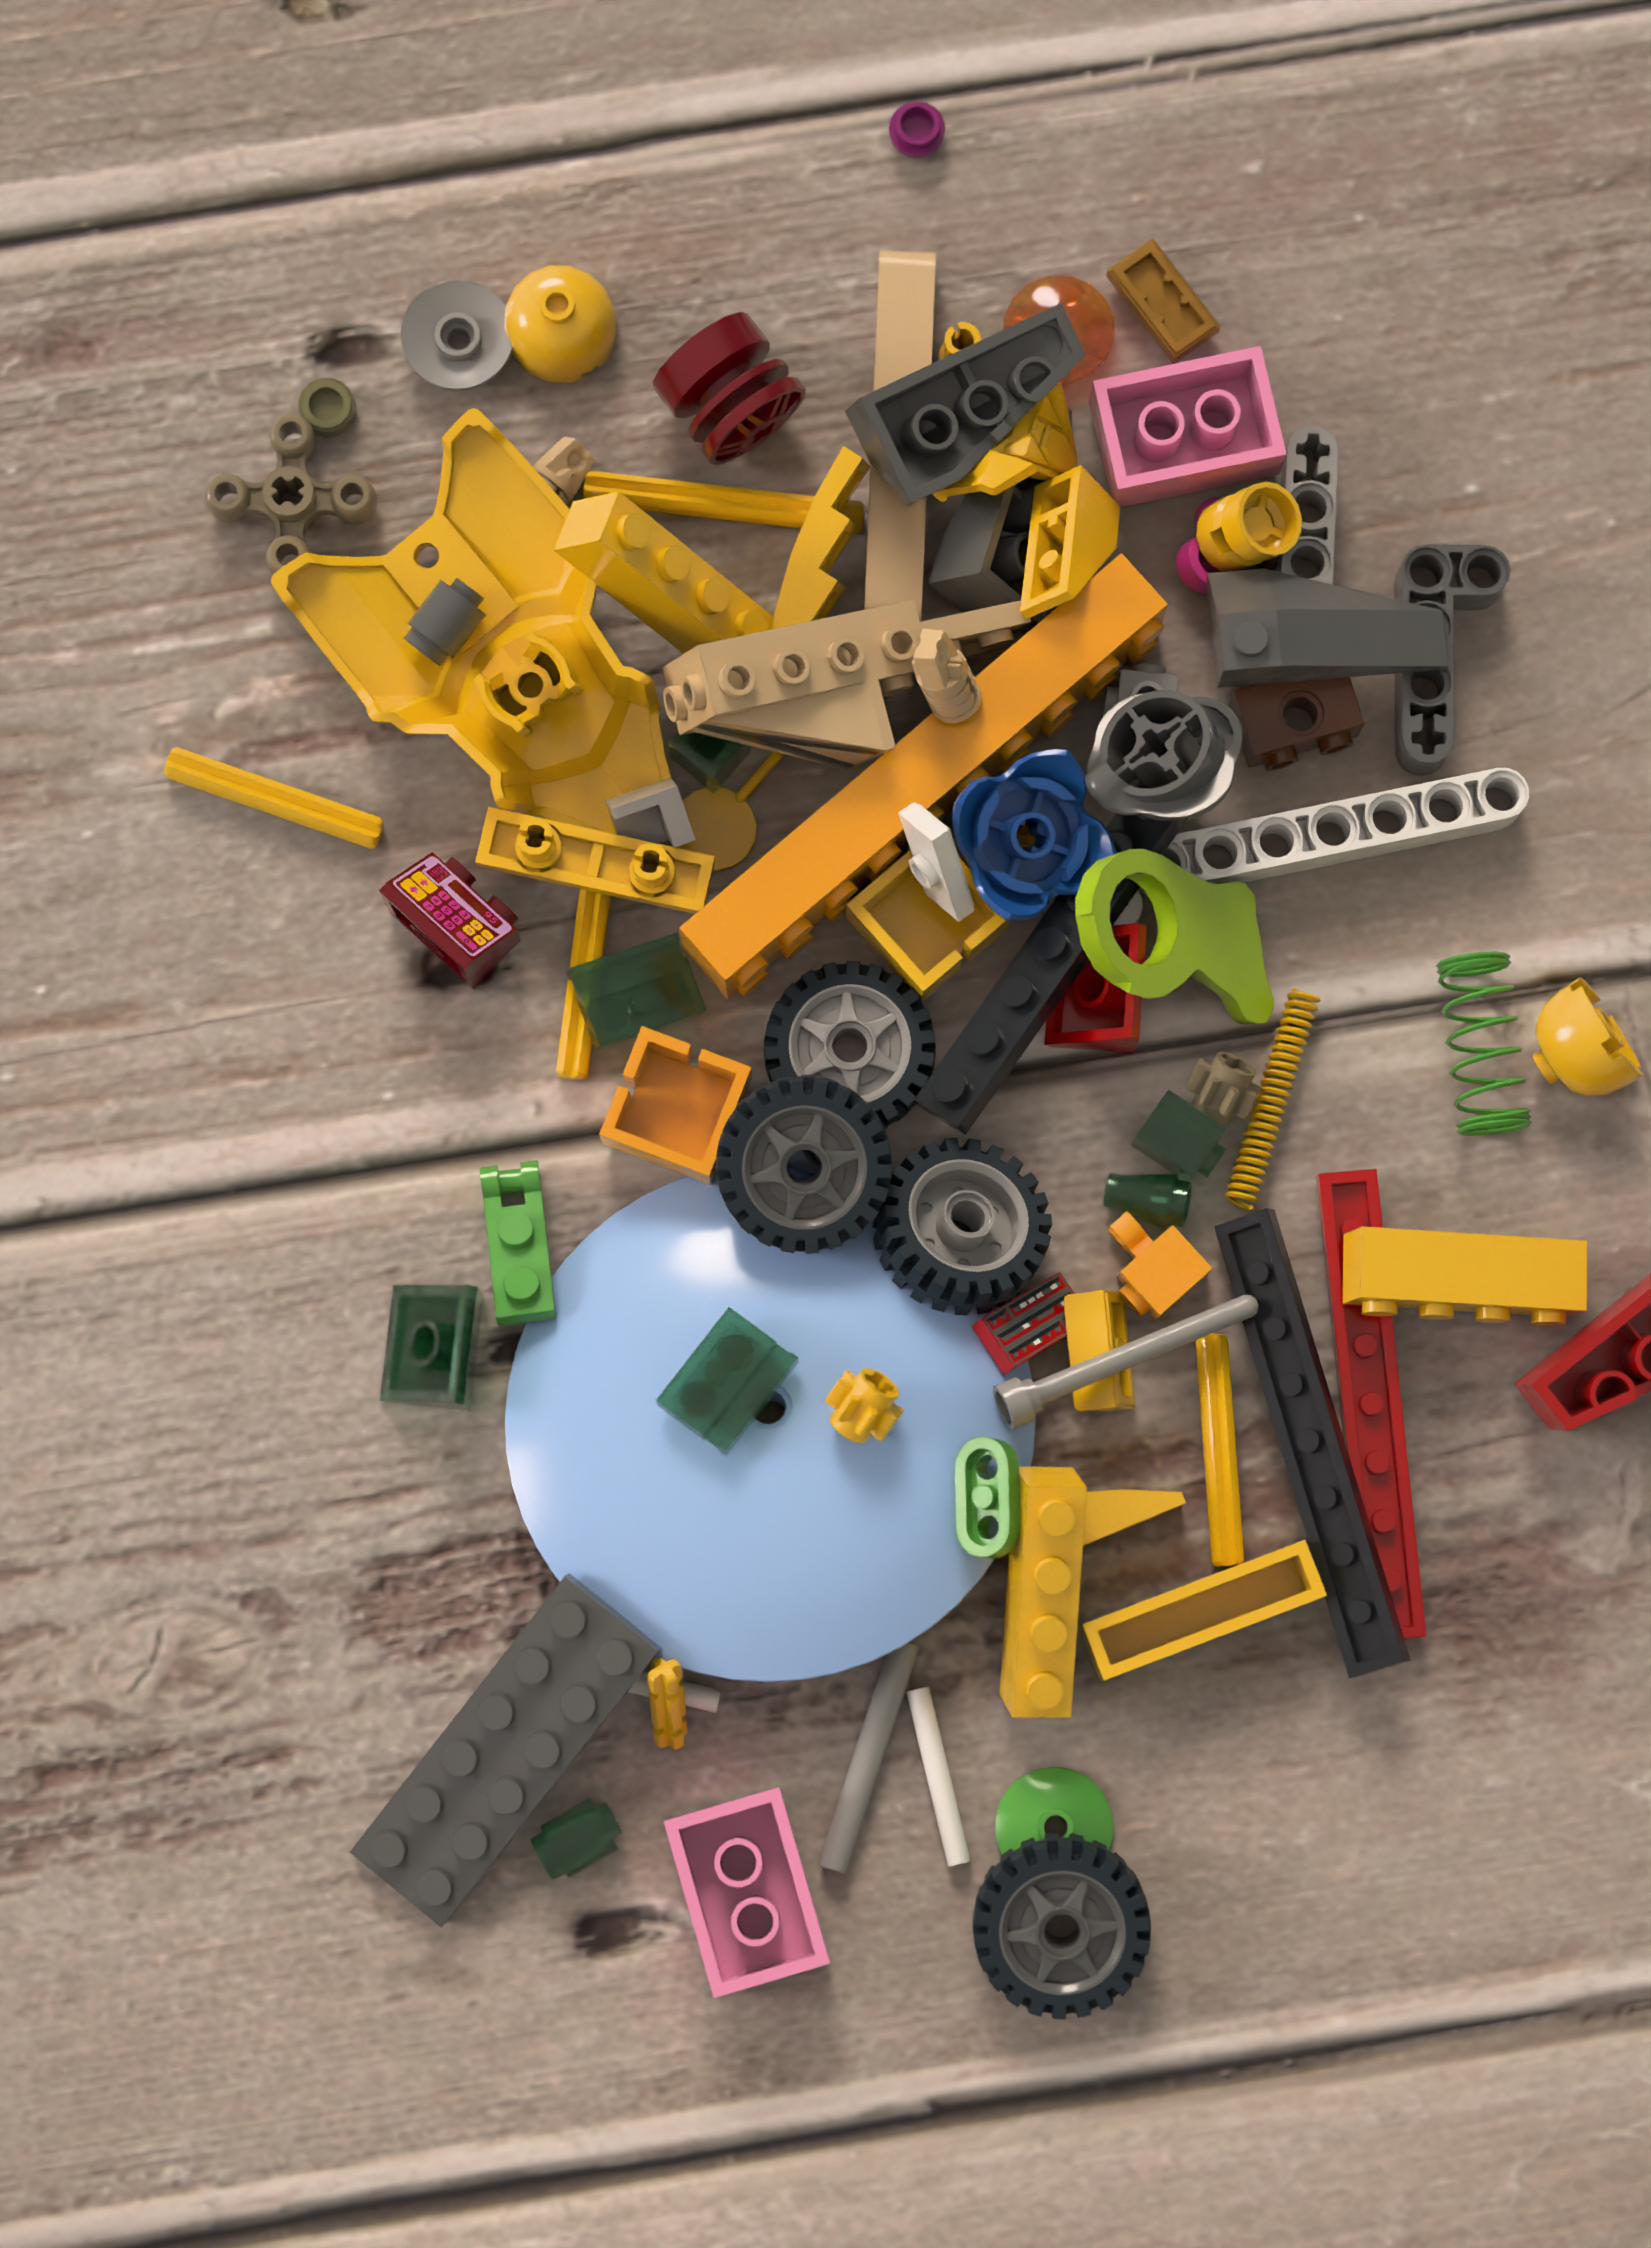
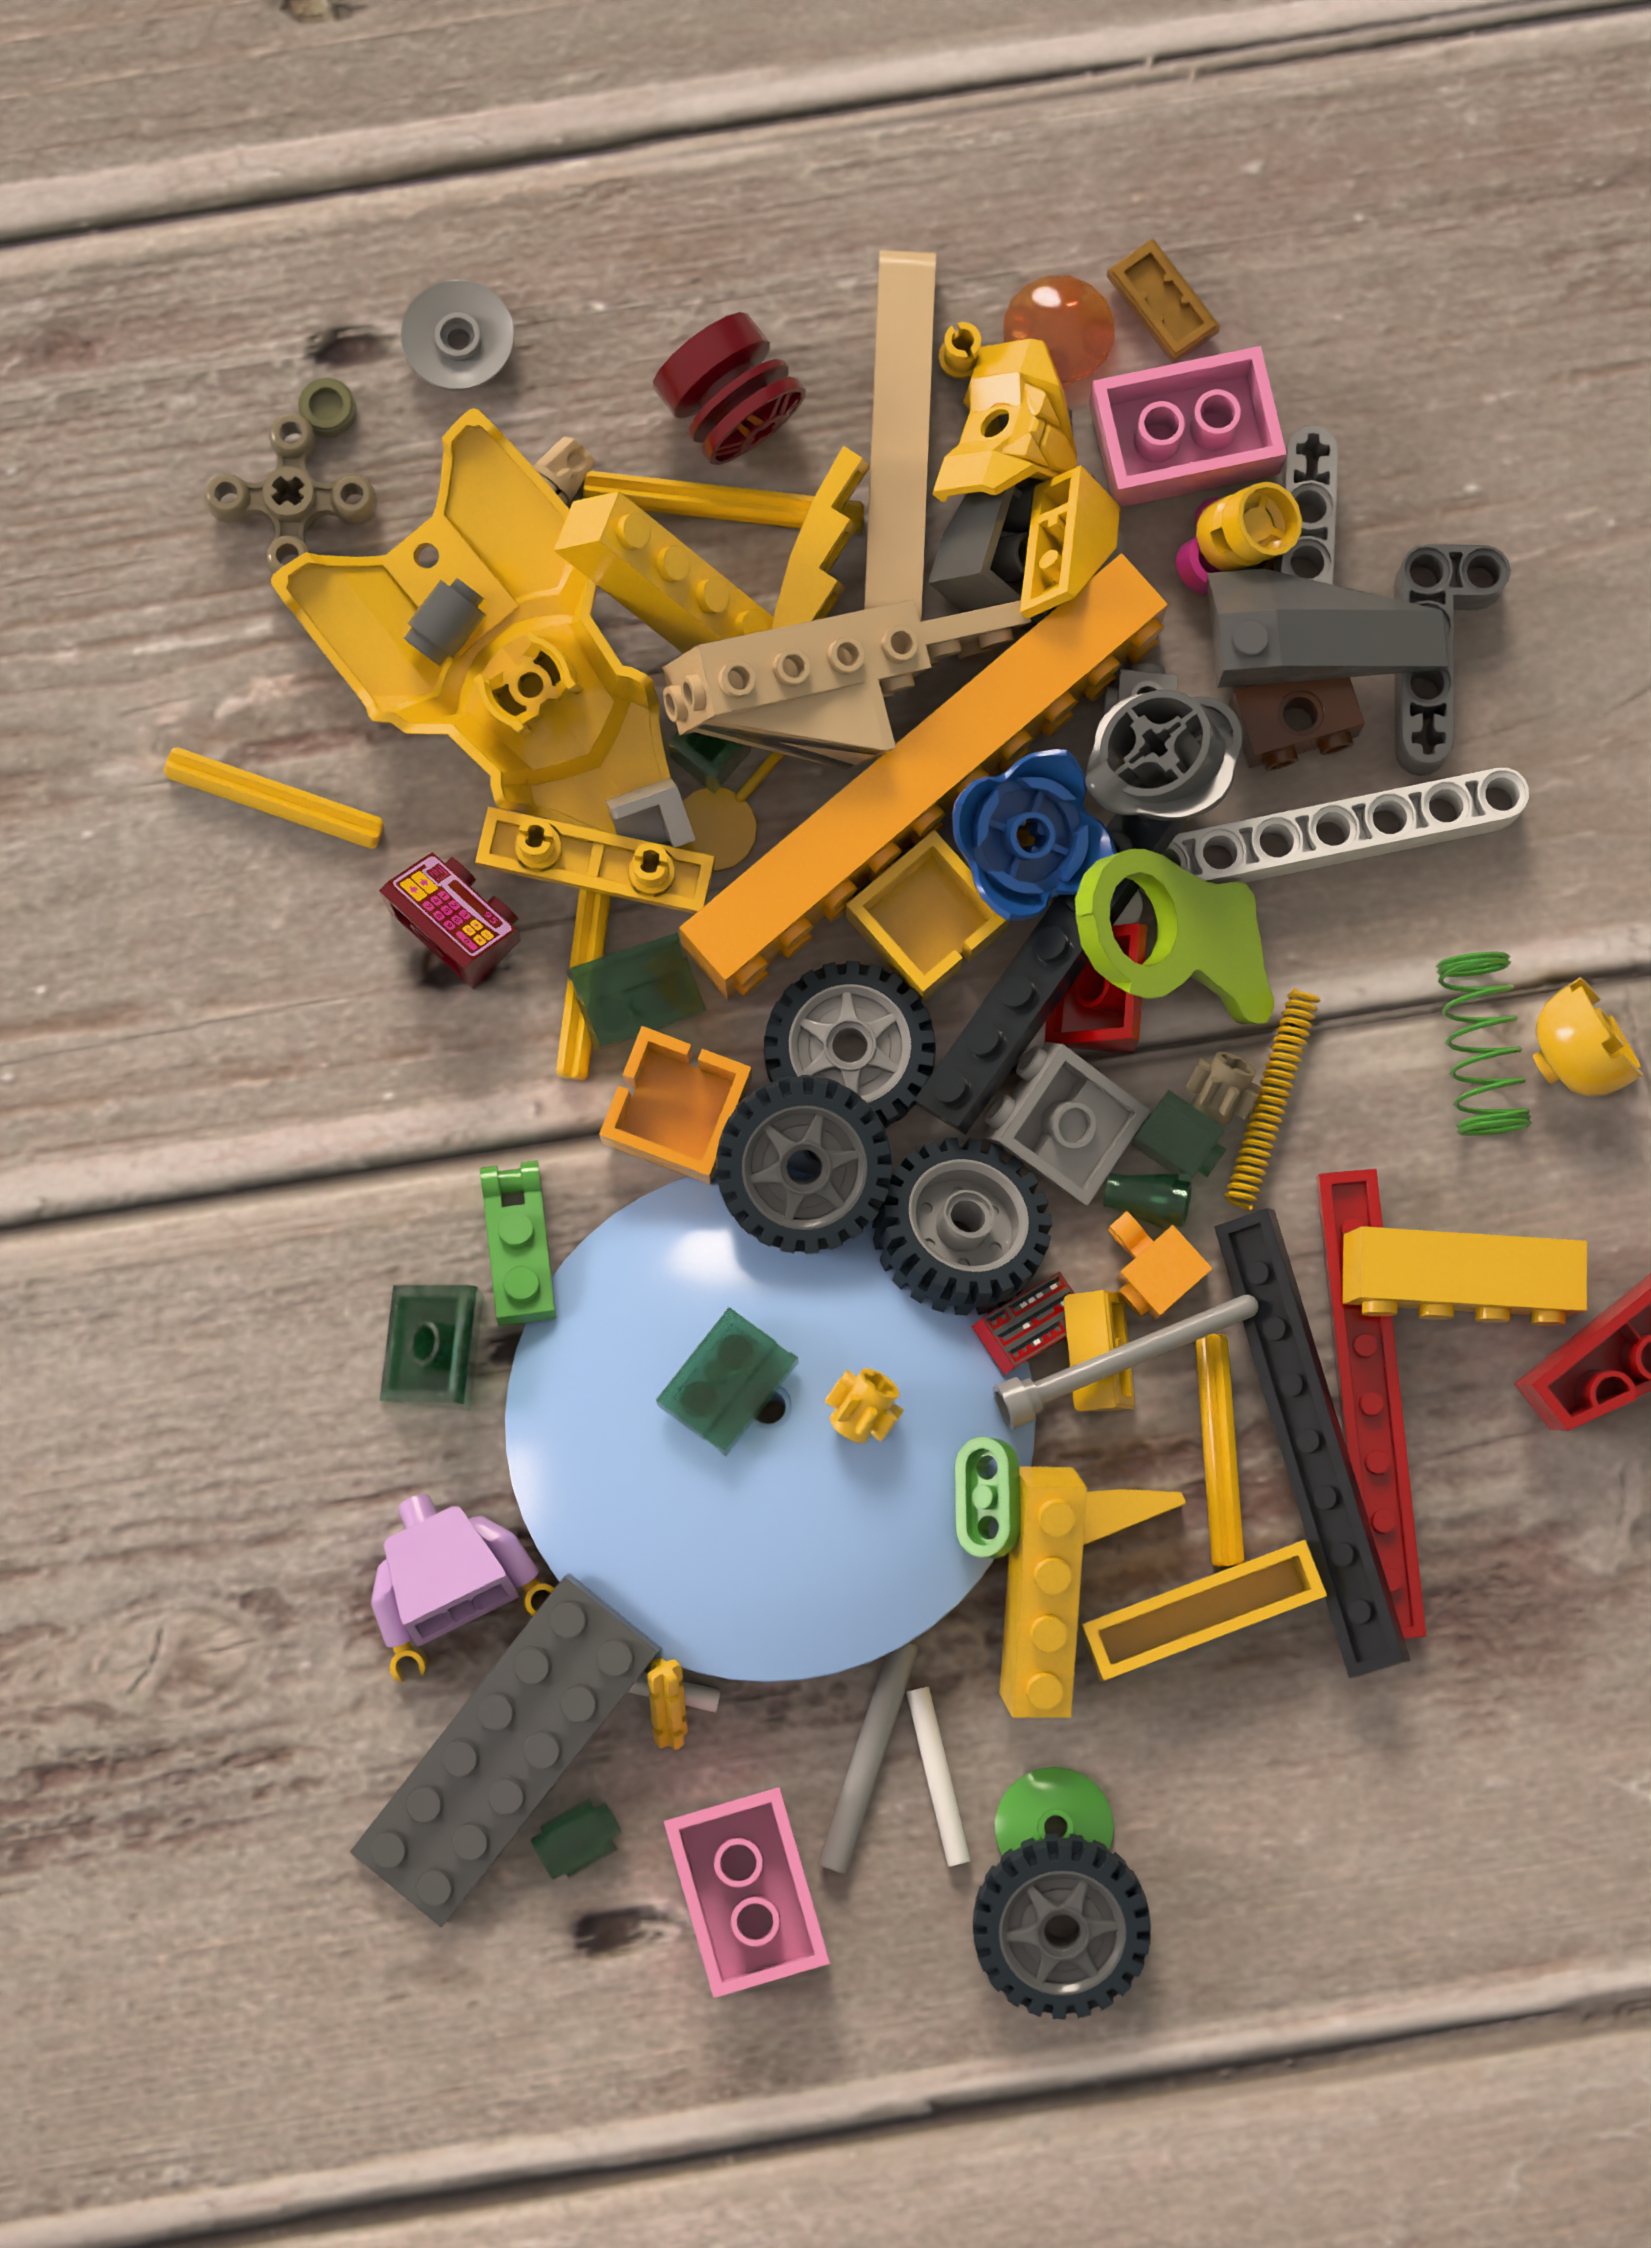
yellow cylinder [505,265,617,383] -> none
dark grey wedge [845,303,1086,505] -> none
magenta plate [889,101,945,158] -> none
white plate [898,802,974,922] -> none
tan hinge [912,629,982,723] -> none
none -> lavender torso [371,1494,554,1682]
none -> light grey plate [982,1042,1151,1206]

